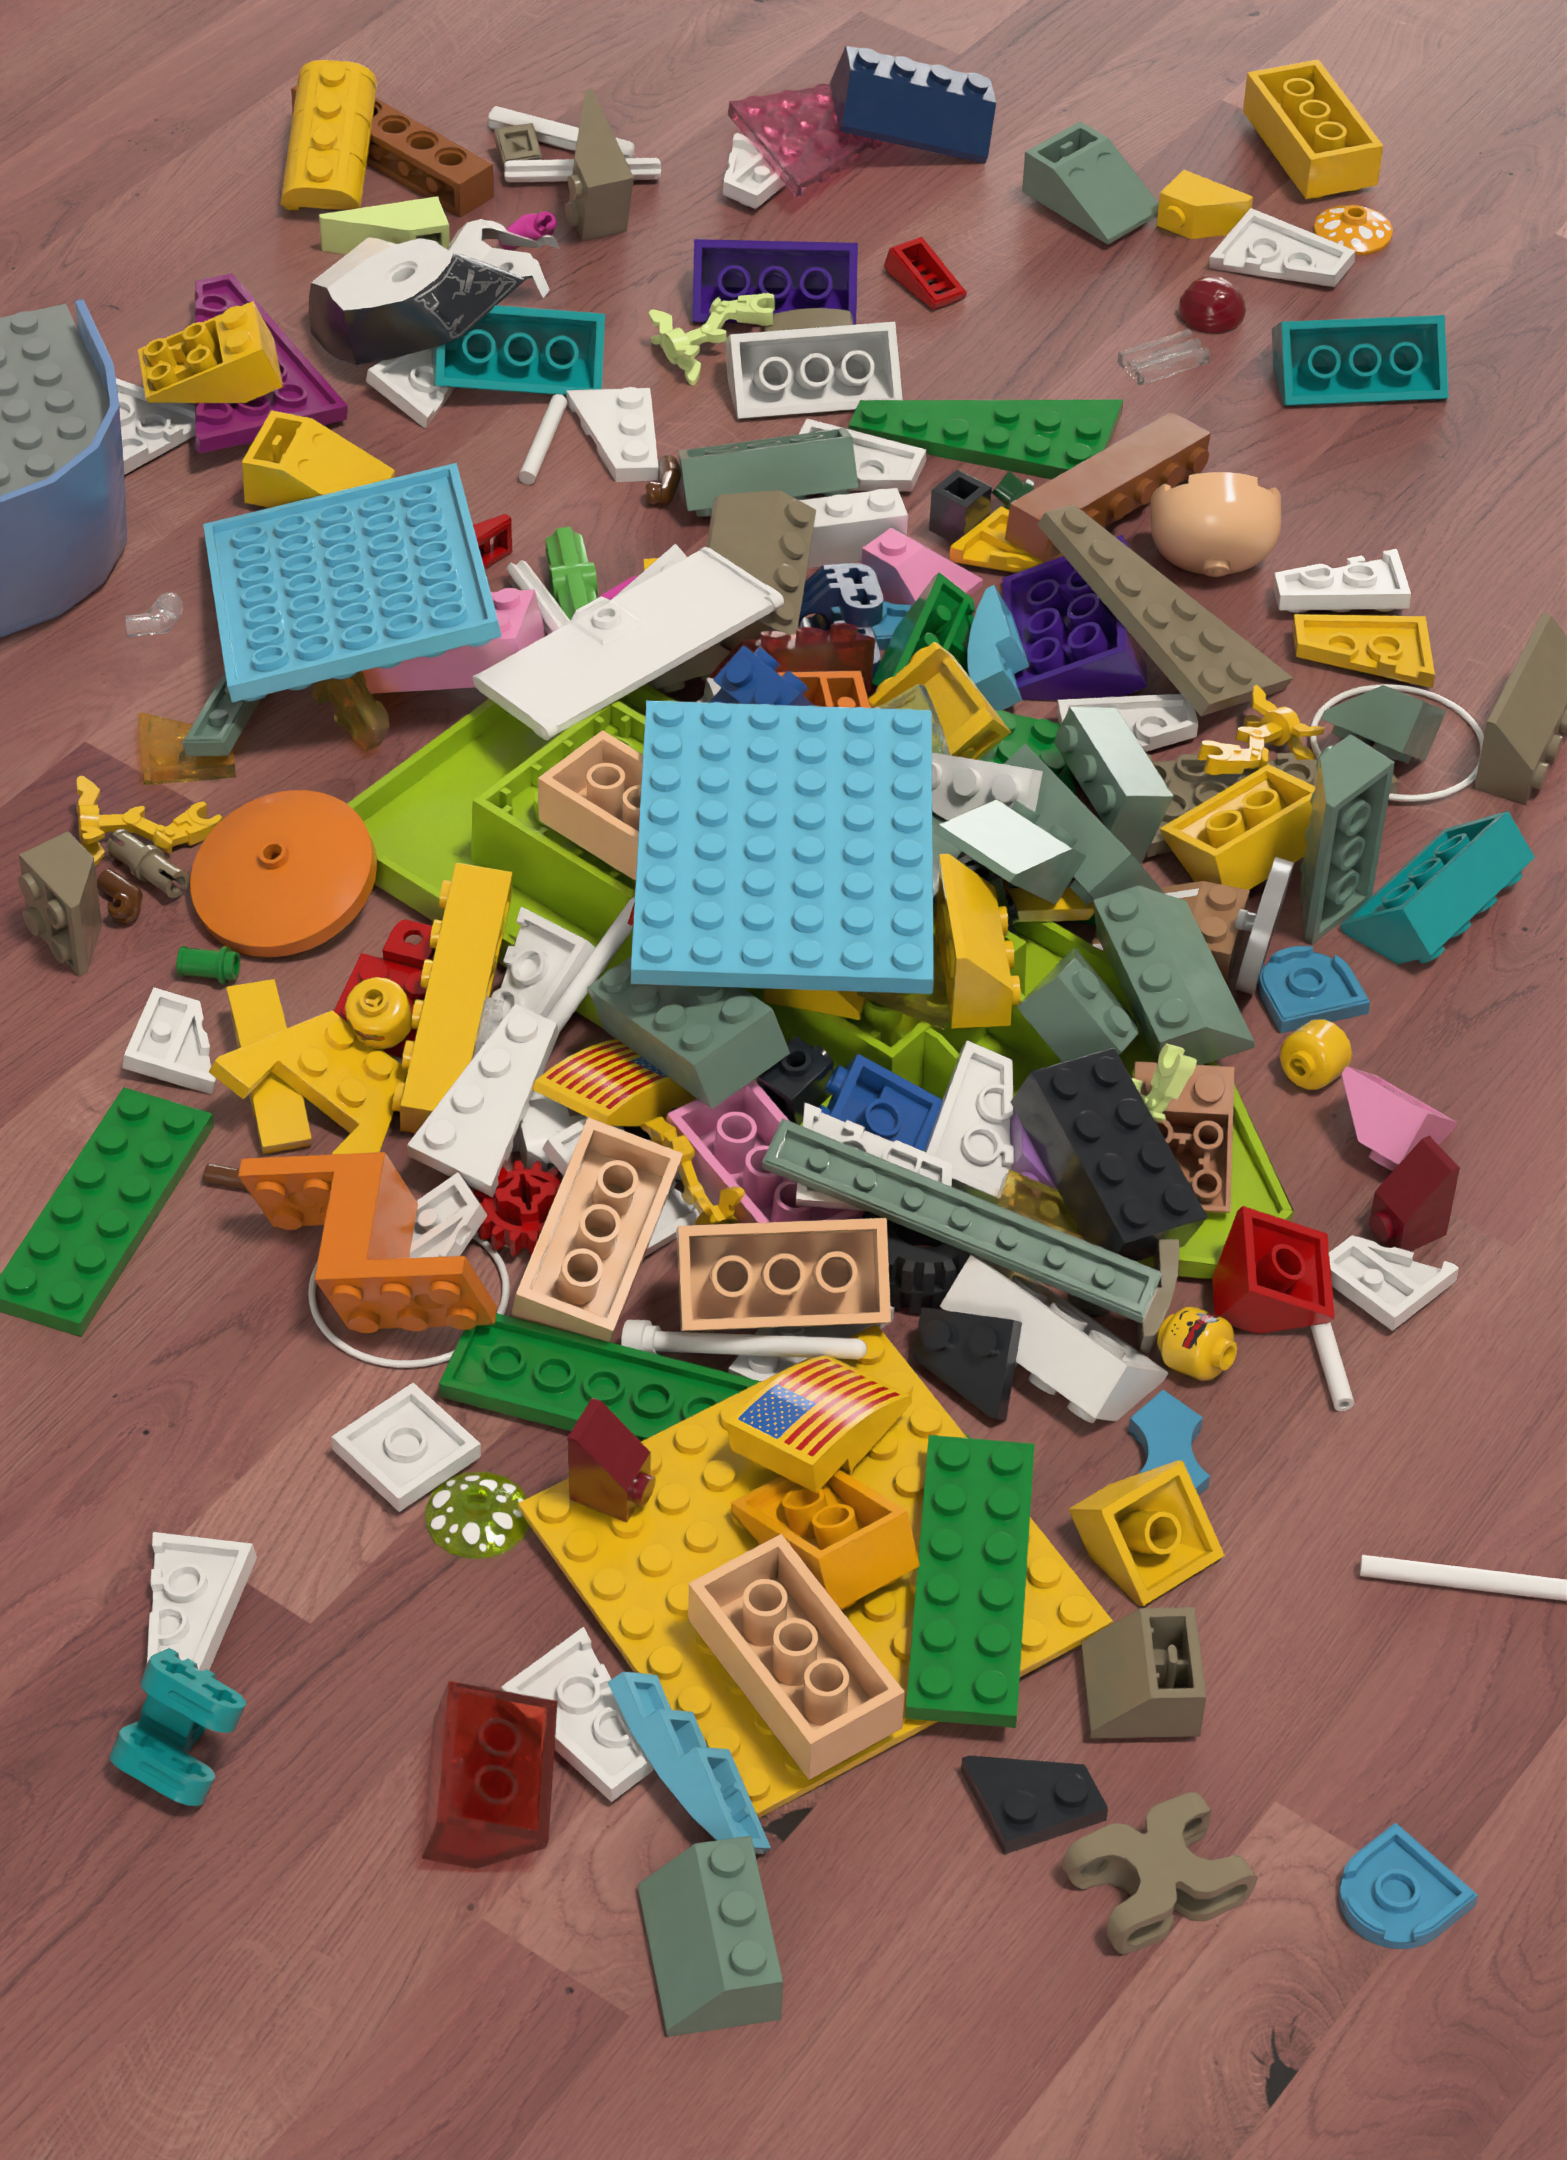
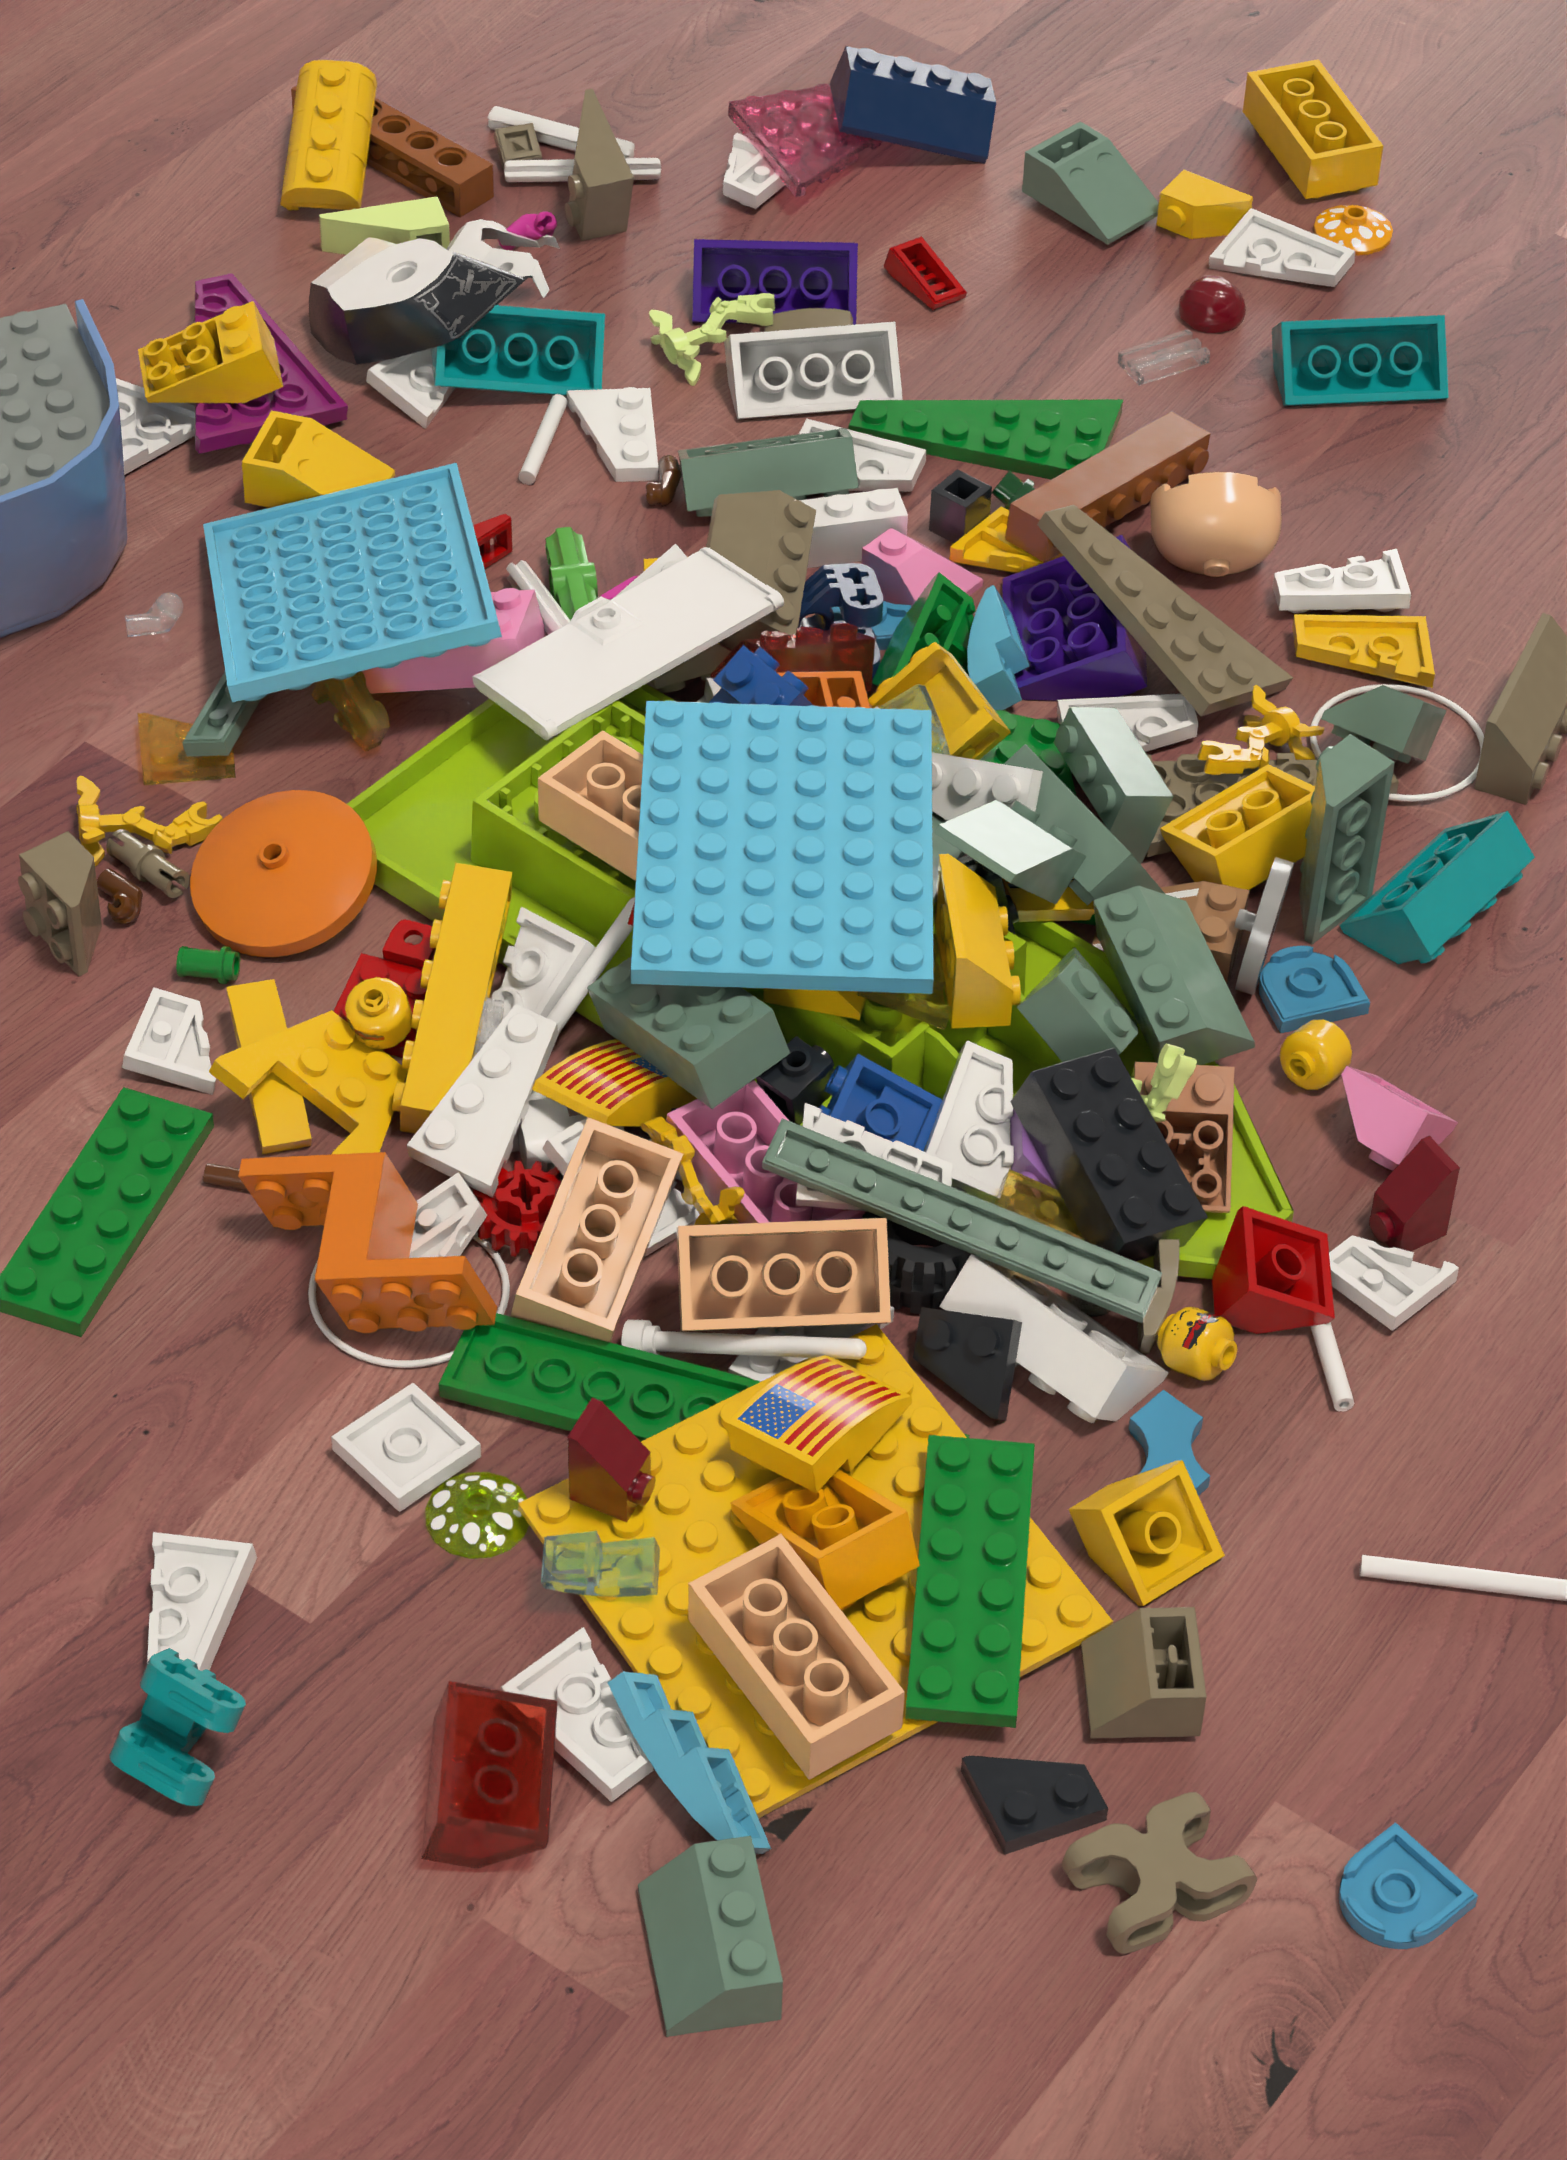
none -> clear light blue slope [541,1531,660,1597]

